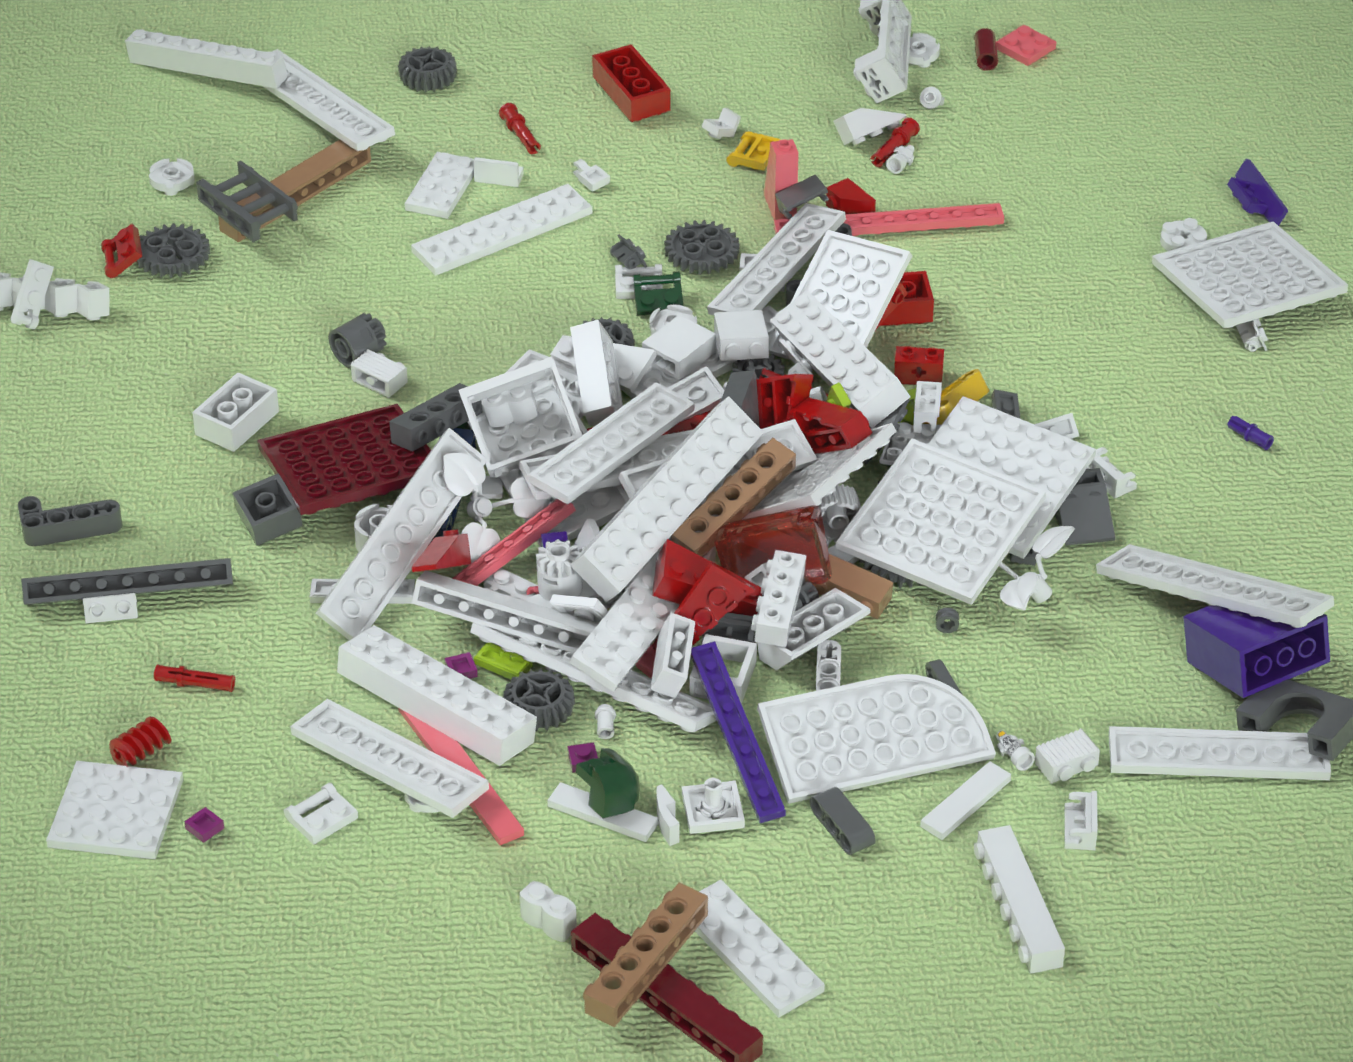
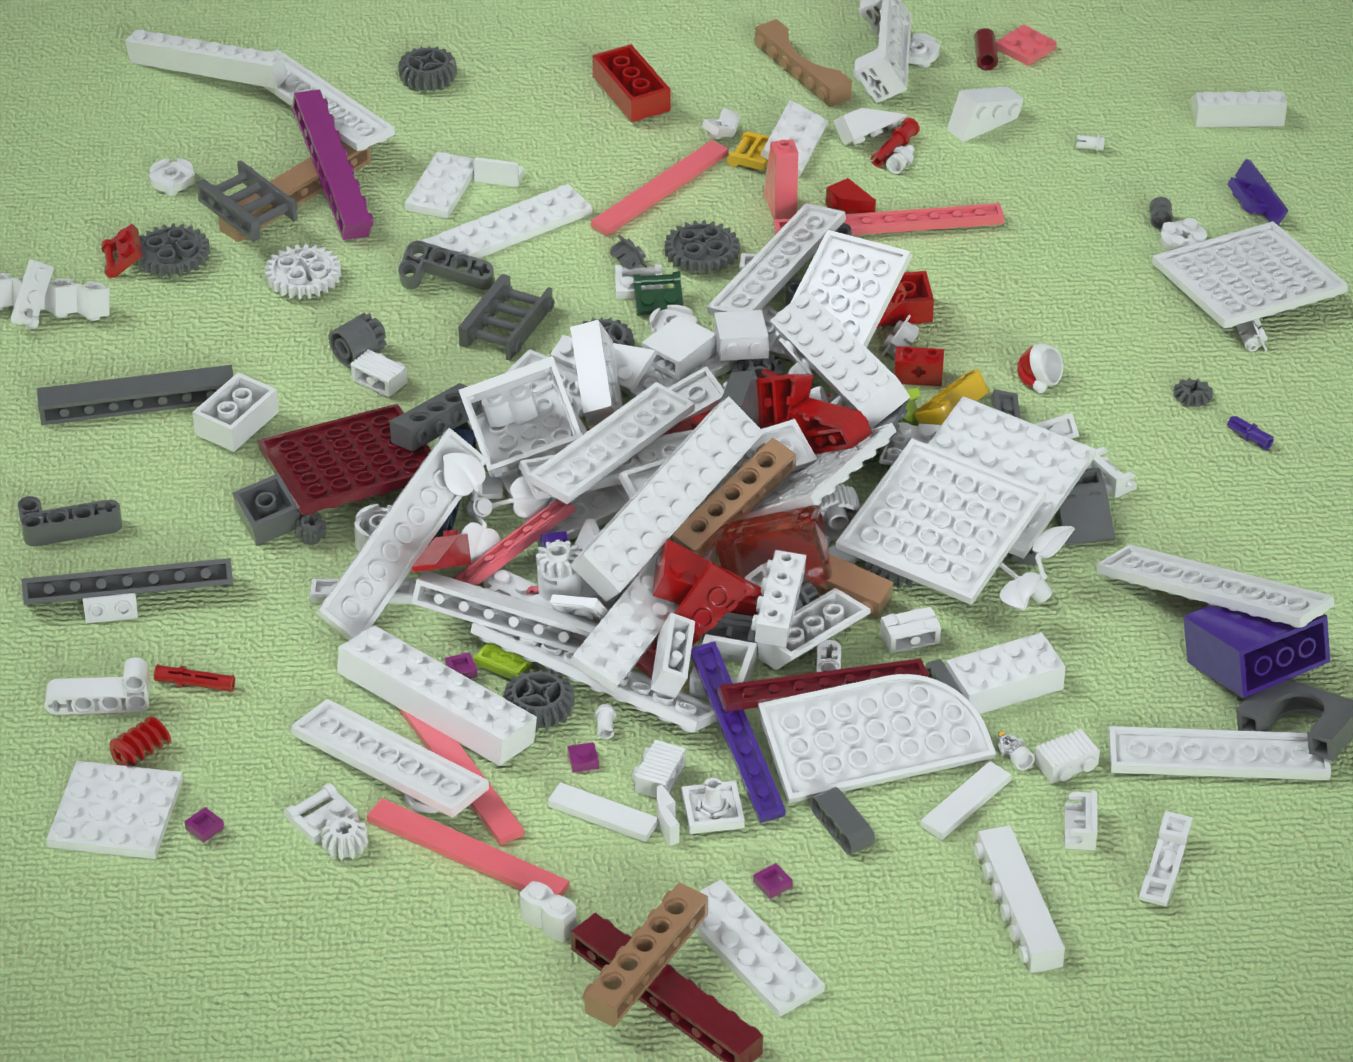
red pin [499,103,541,154] -> none
white plate [573,159,610,192] -> none
dark green brick [576,748,640,819] -> none
dark grey hinge [775,174,829,219] -> none
lime plate [826,382,851,408] -> none
white hinge [913,381,942,433] -> none
white plate [920,87,944,109] -> none
dark grey bush [936,608,959,633] -> none
none -> dark grey brick [37,365,233,425]
none -> white beam [44,657,151,715]
none -> white gear [265,244,341,299]
none -> magenta brick [292,89,374,240]
none -> dark grey gear [295,514,326,545]
none -> white gear [321,814,368,861]
none -> coral tile [367,798,569,896]
none -> dark grey beam [398,240,495,290]
none -> dark grey fence [458,274,555,361]
none -> coral tile [591,140,729,236]
none -> white brick [632,740,686,799]
none -> dark red plate [718,658,930,712]
none -> magenta plate [753,863,793,899]
none -> medium nougat arch [754,19,852,107]
none -> white plate [760,100,829,177]
none -> white brick [880,607,941,654]
none -> white hinge [881,315,919,359]
none -> white brick [946,632,1066,714]
none -> white wedge [947,86,1024,142]
none -> white piece [1017,343,1063,394]
none -> white pin [1076,134,1105,152]
none -> white slope [1139,811,1193,907]
none -> dark grey wheel [1149,197,1173,229]
none -> dark grey gear [1174,377,1213,407]
none -> white slope [1190,91,1287,127]

